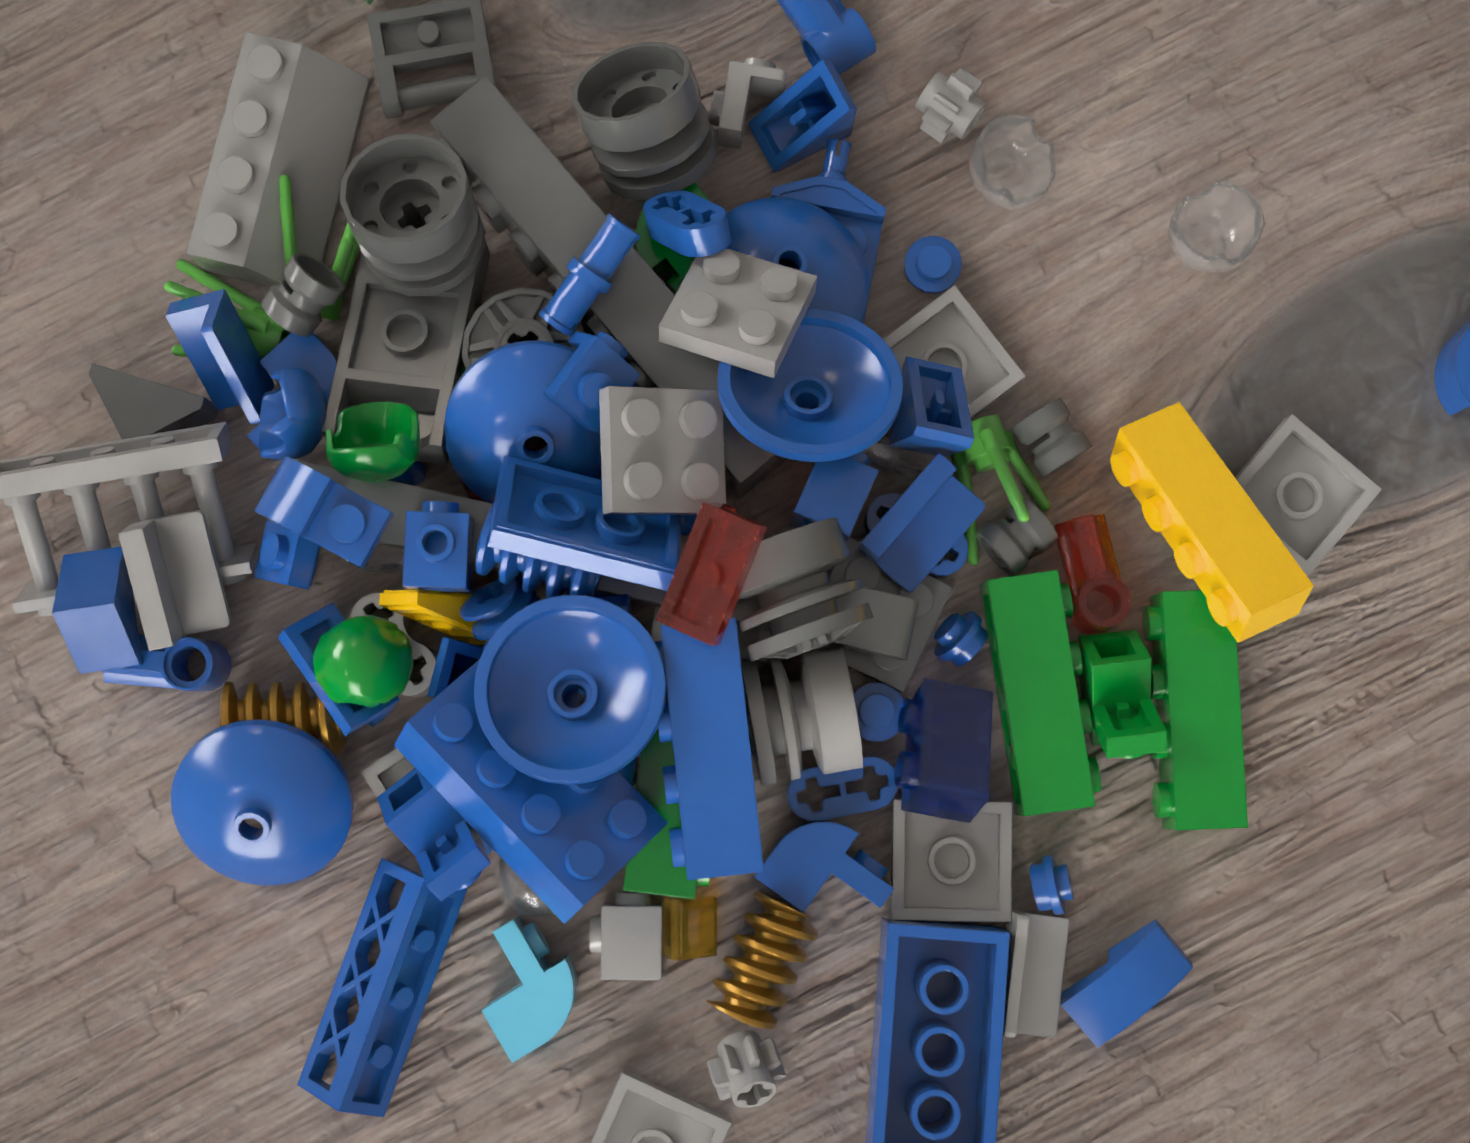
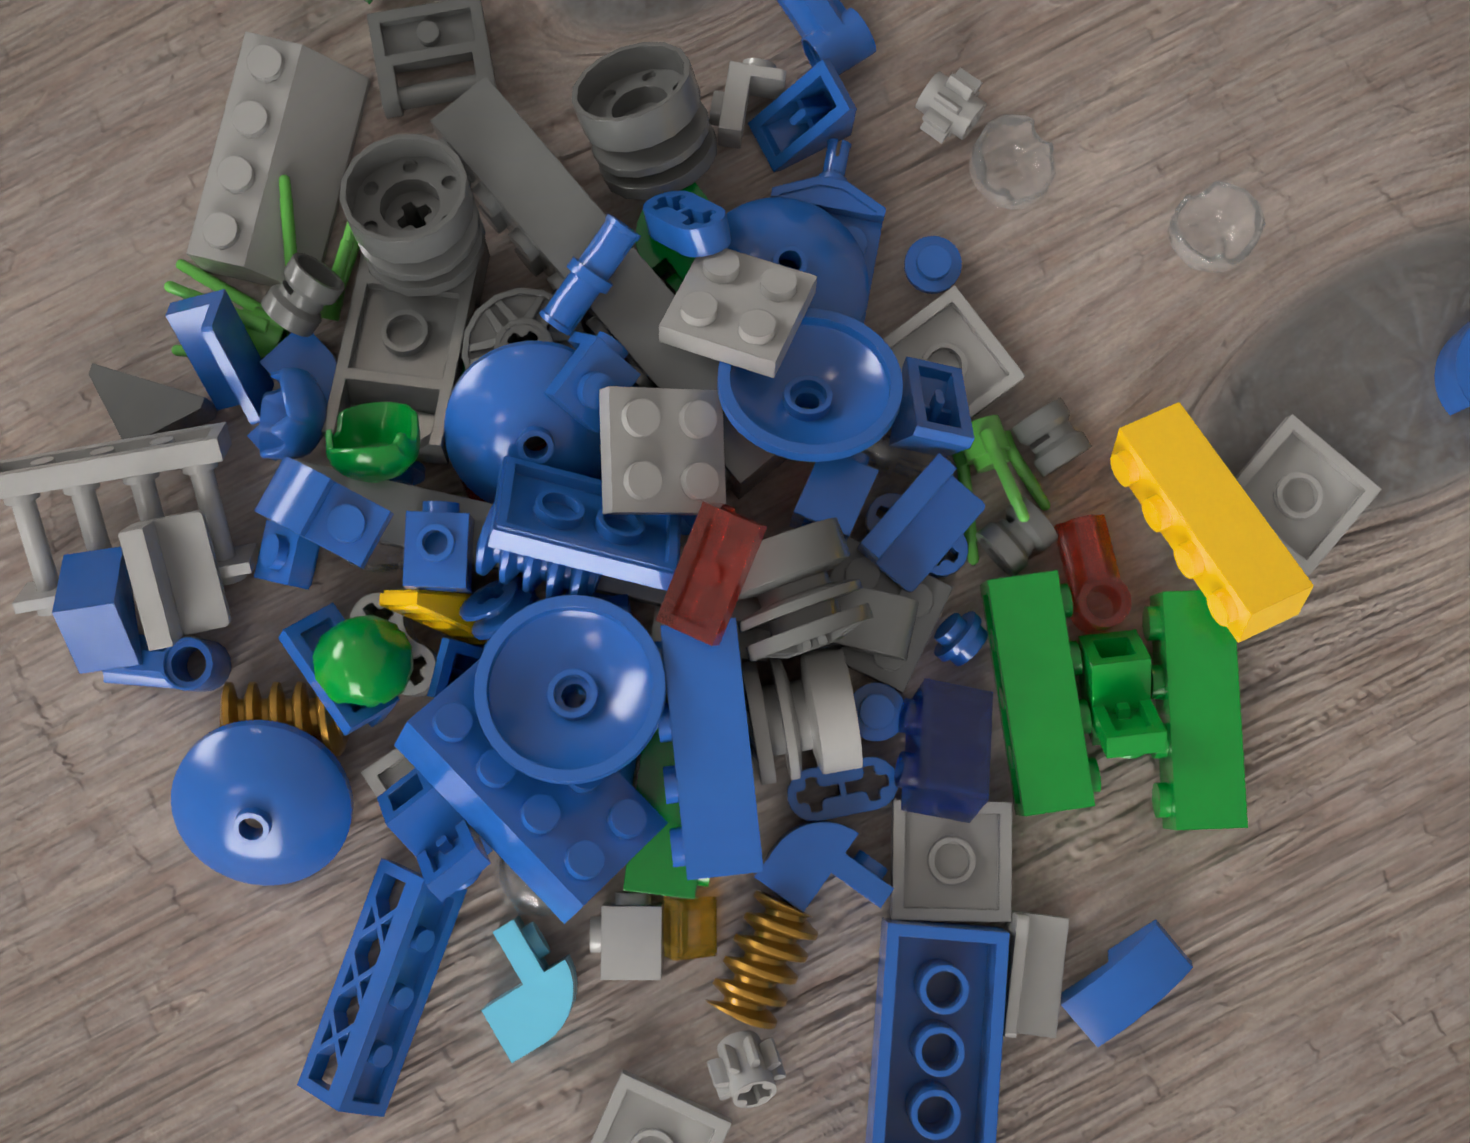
blue plate [1029,855,1074,915] -> none

